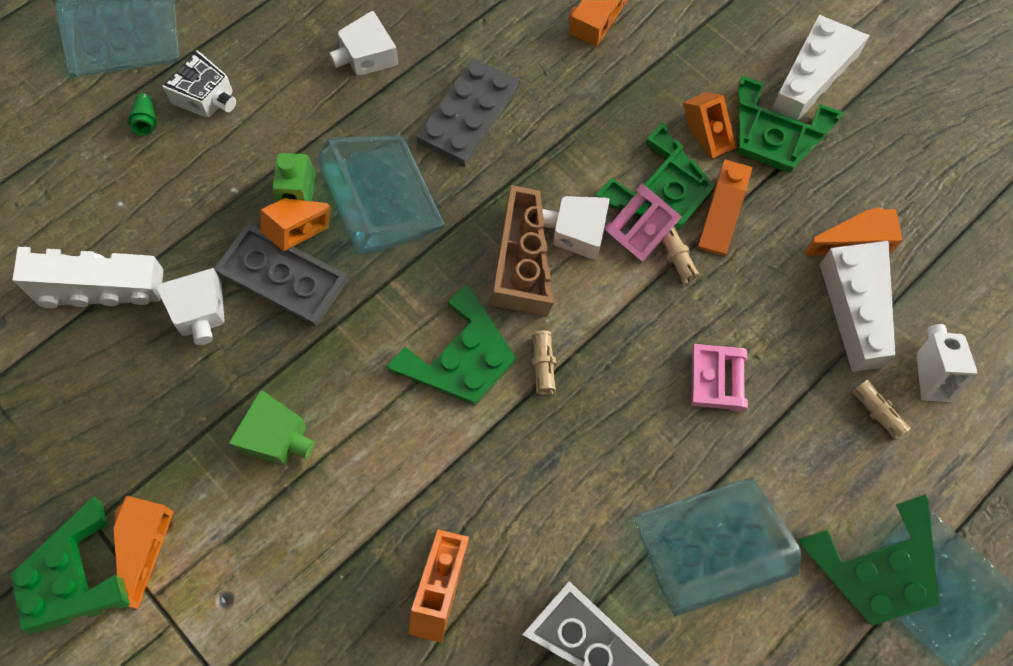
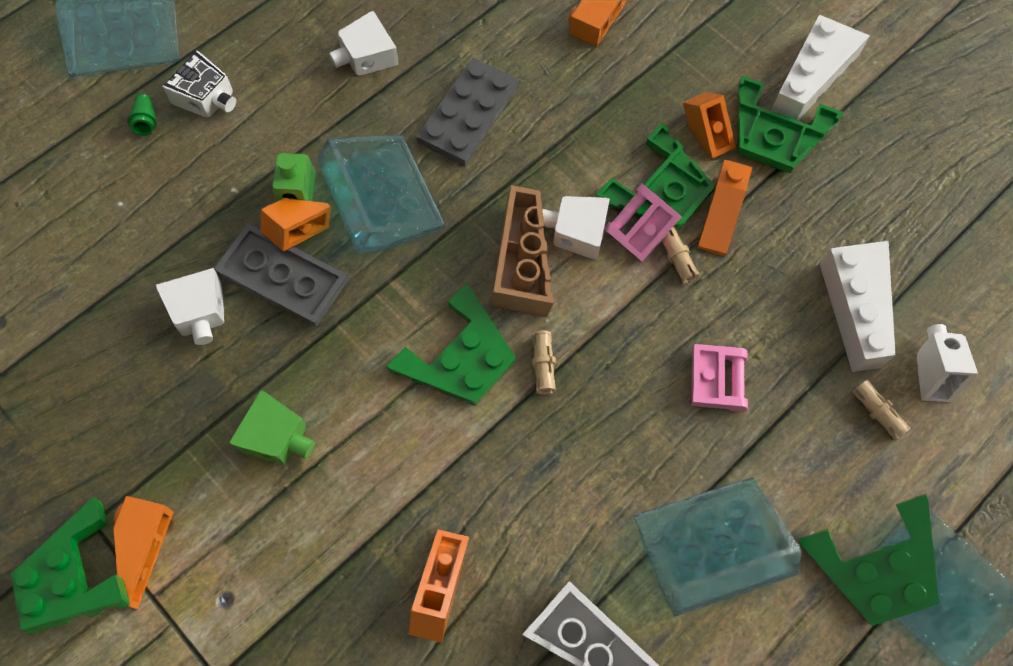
white wedge [12,247,163,308] -> none
orange slope [805,207,903,256] -> none

